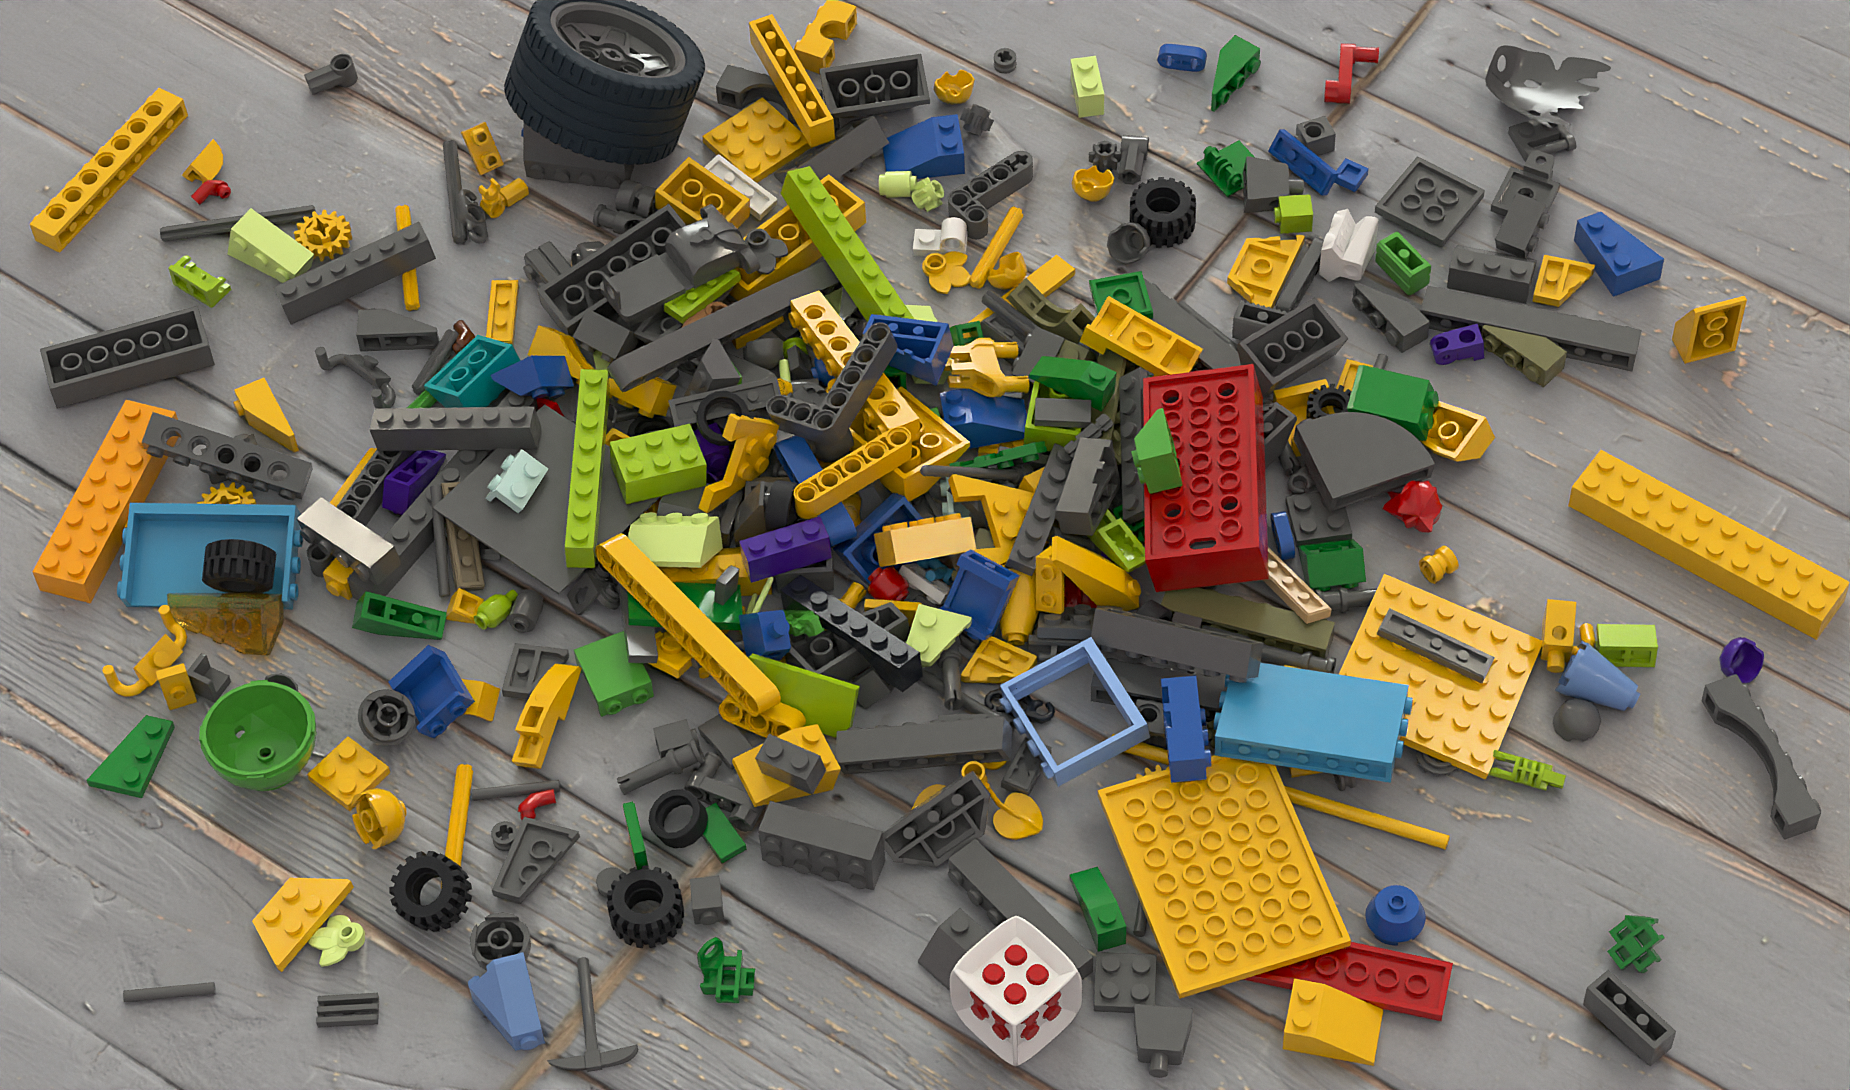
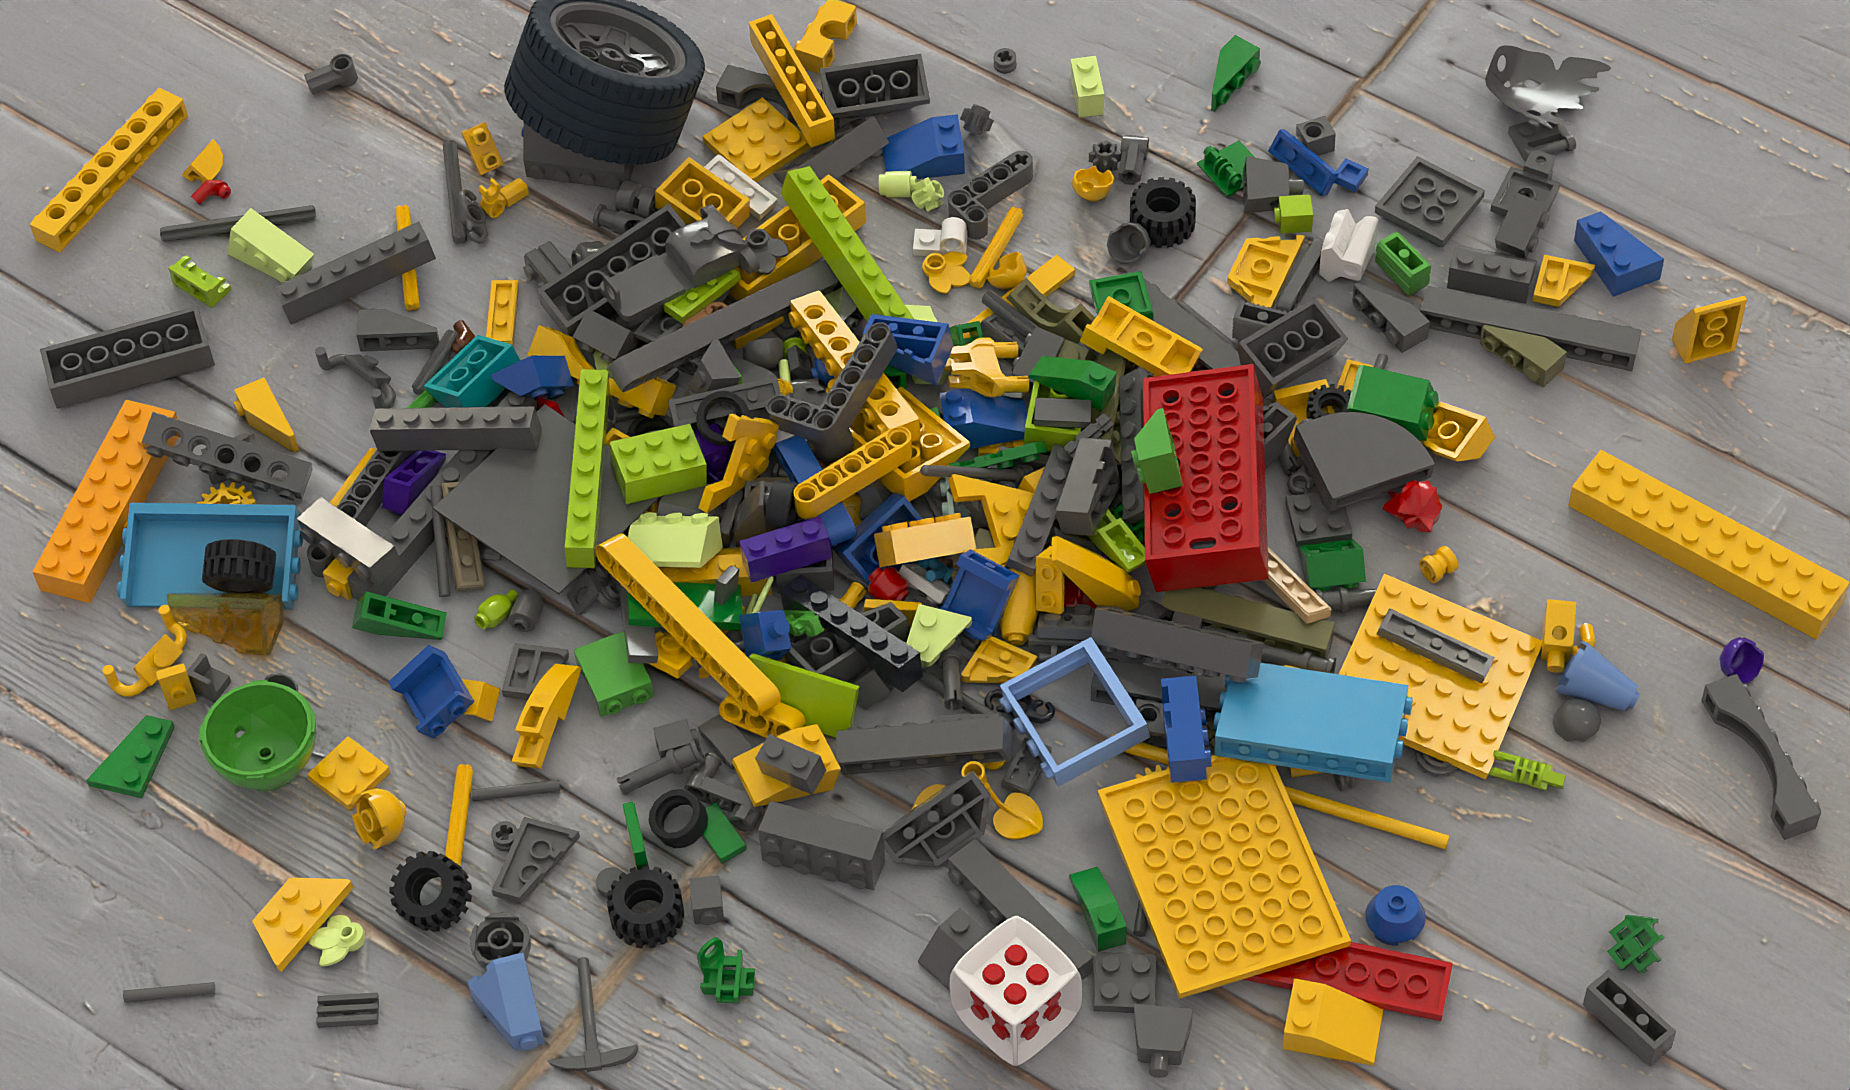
yellow gear [294,210,352,262] -> none
dark grey cone [358,689,415,746] -> none
yellow slope [446,588,484,624] -> none
light aqua bracket [485,449,548,513] -> none
red arm [518,789,556,820] -> none
yellow hair [933,69,975,105] -> none
blue beam [1157,44,1207,72] -> none
blue beam [1270,511,1295,560] -> none
red beam [1324,43,1379,104] -> none
dark purple leg [1429,324,1485,365] -> none
lime hinge [1595,624,1658,667] -> none

